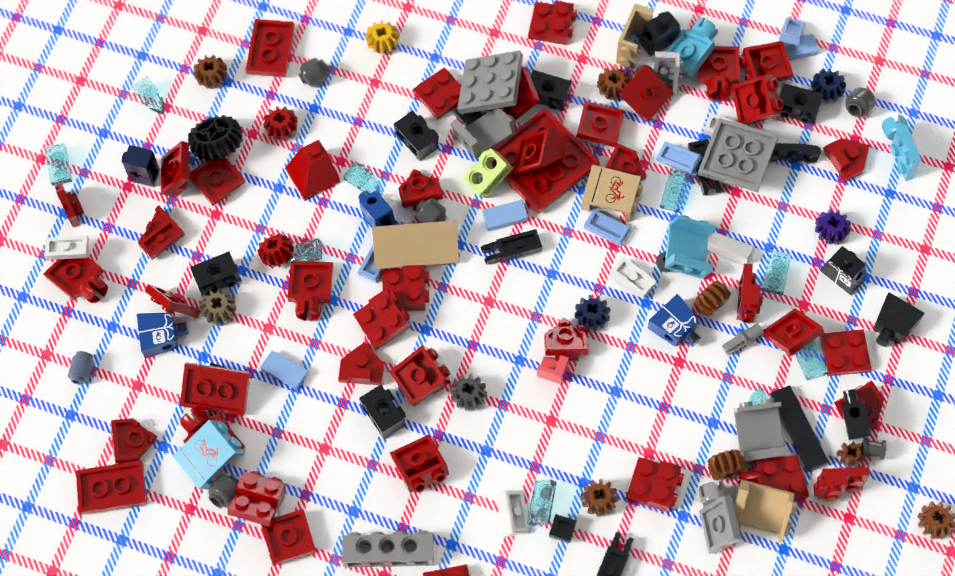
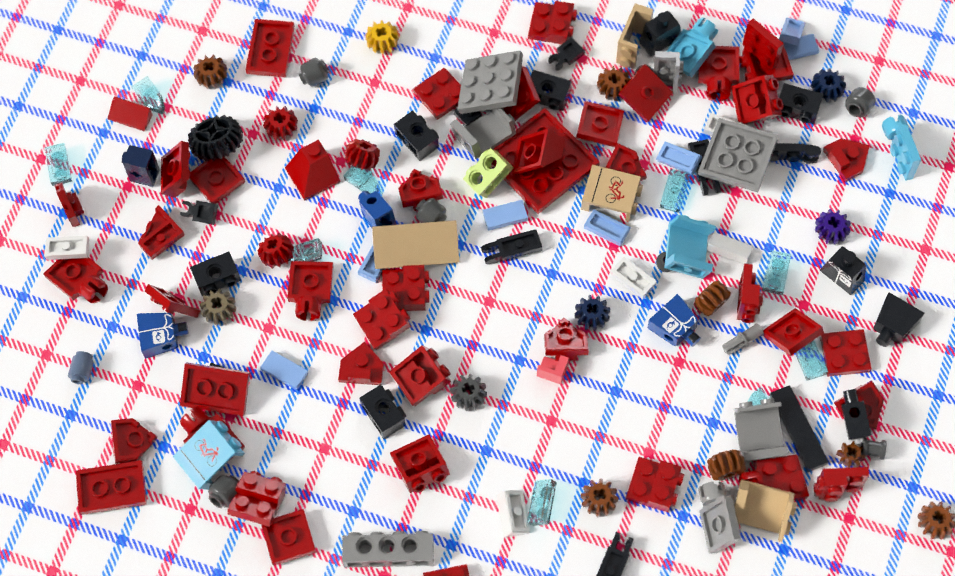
black plate [549,514,577,543] -> none
none -> red slope [107,96,153,132]
none -> black plate [180,200,218,225]
none -> red gear [345,139,380,170]
none -> black plate [548,37,585,71]
none -> red plate [742,18,784,69]

